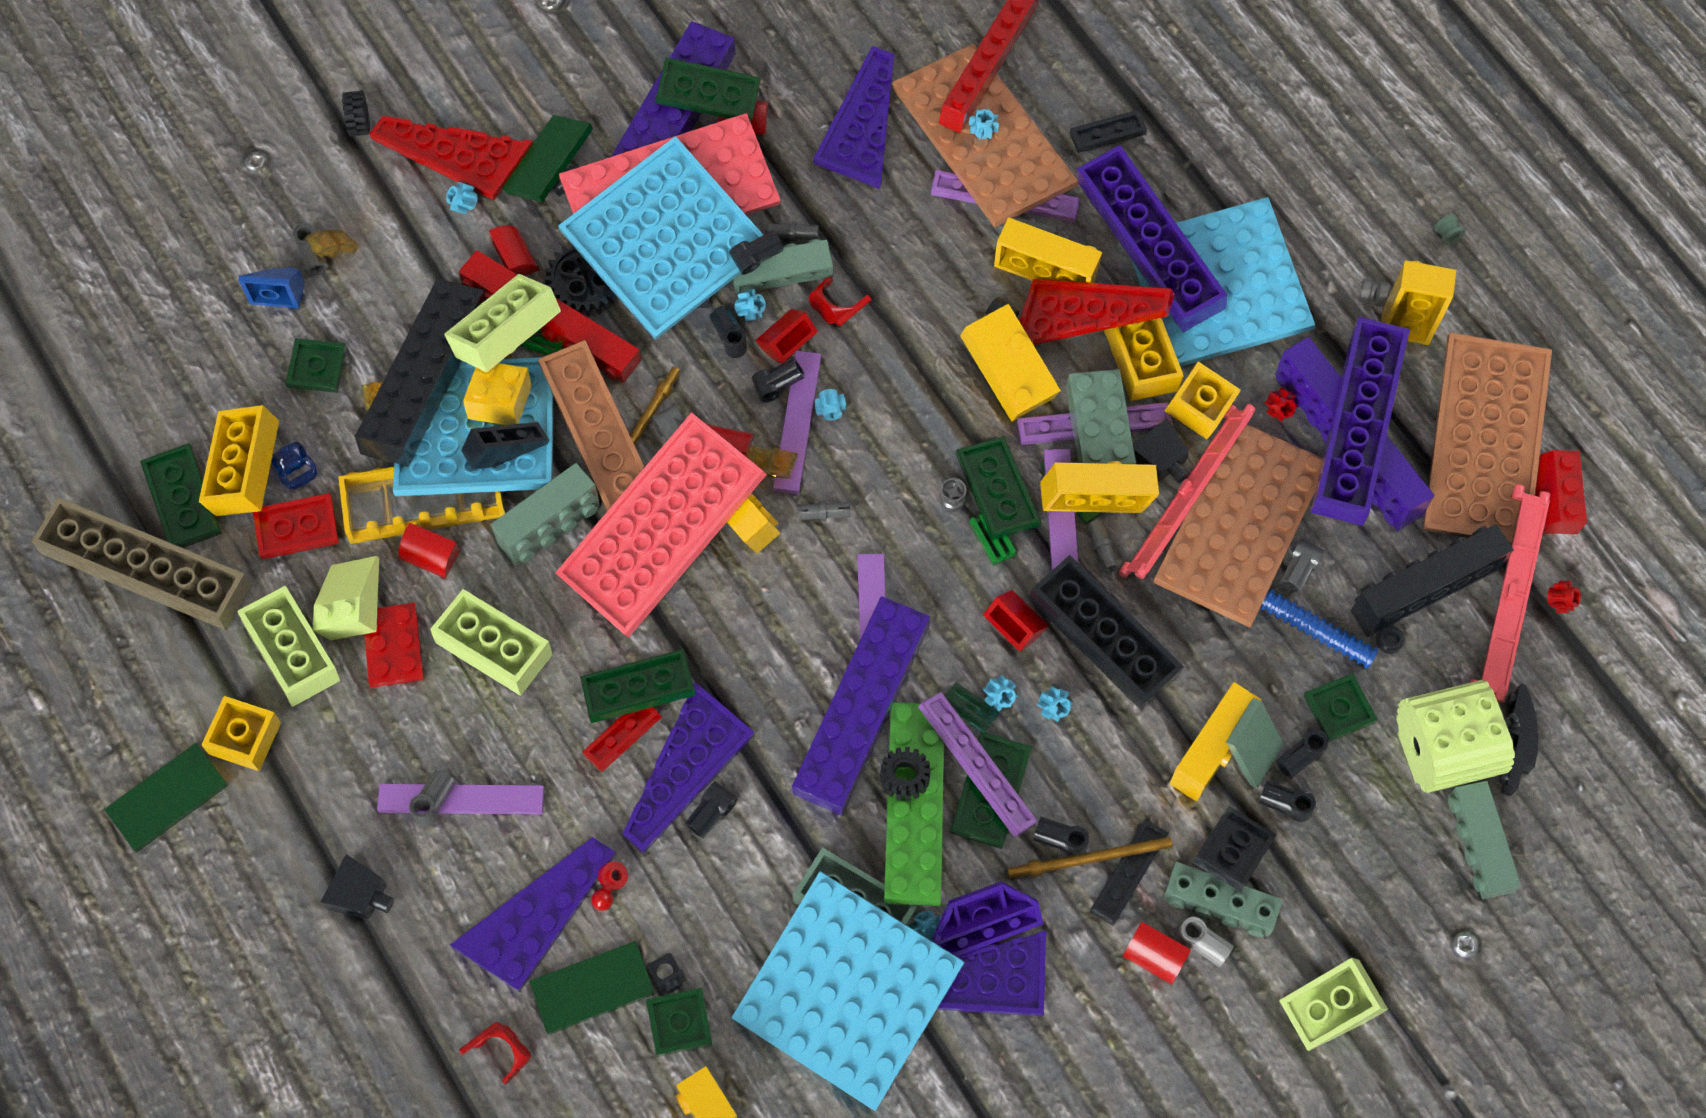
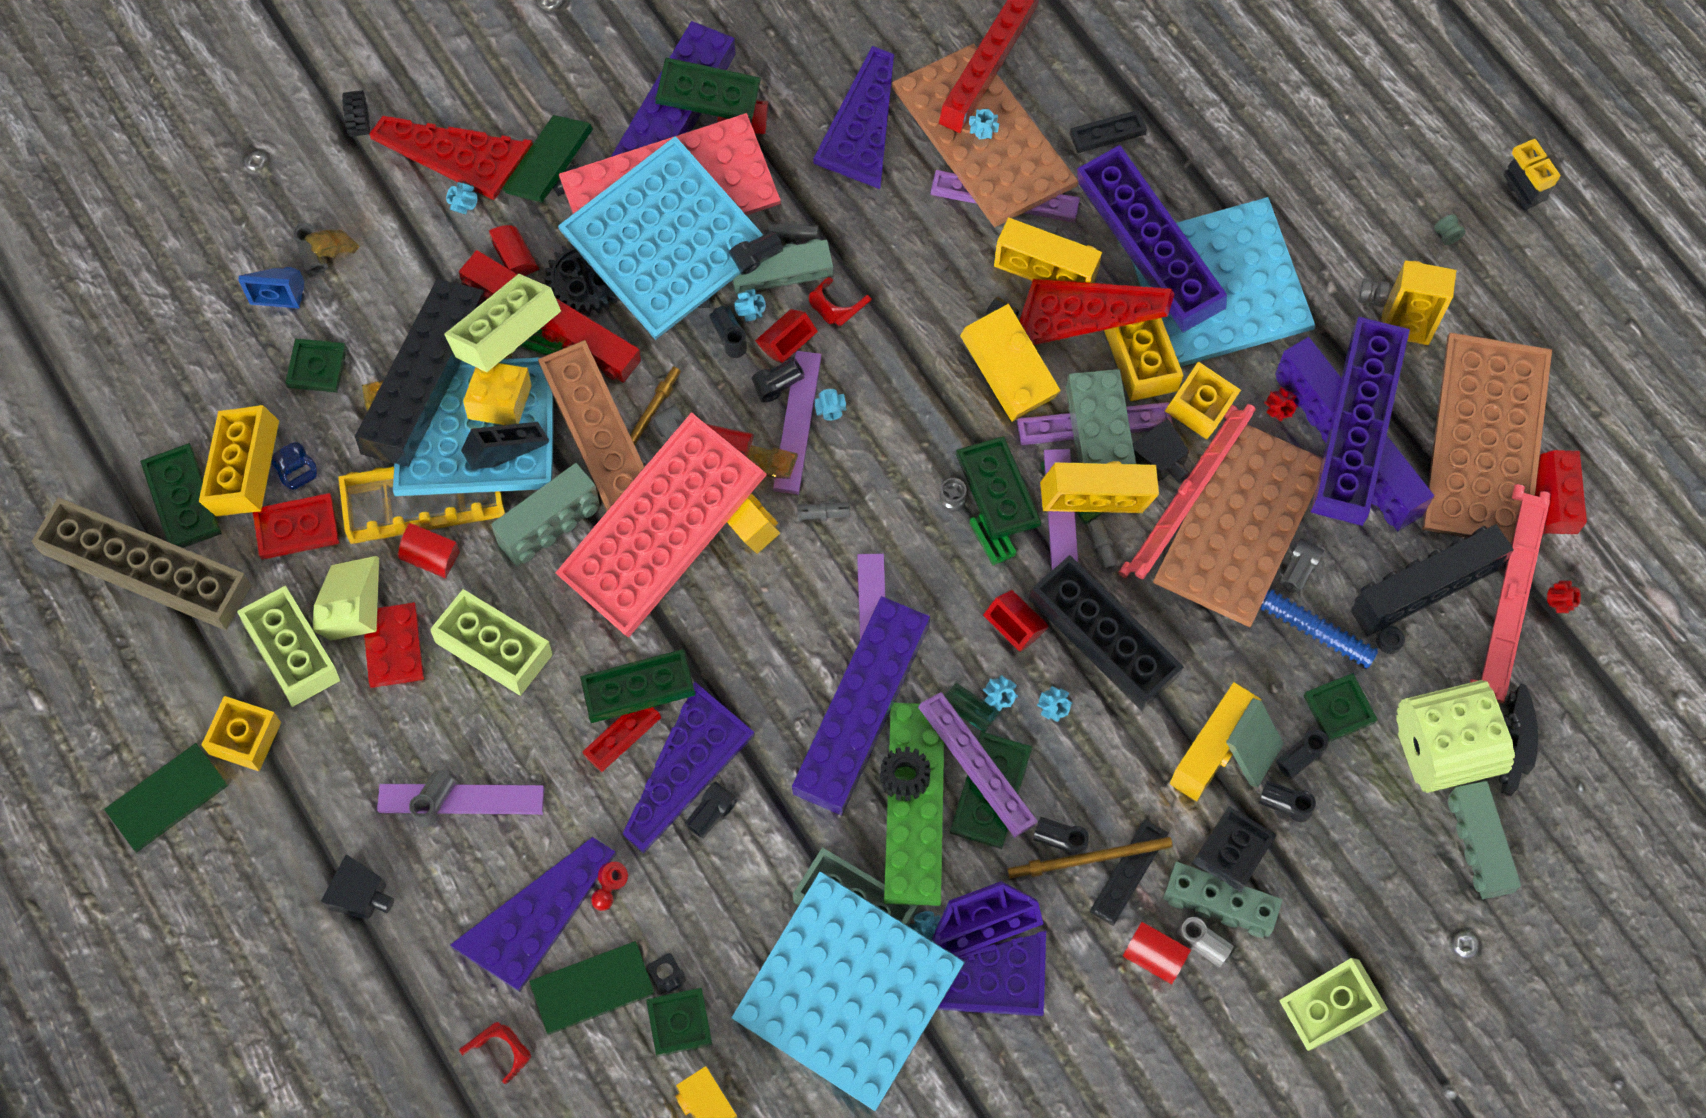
none -> hips [1503,139,1561,210]

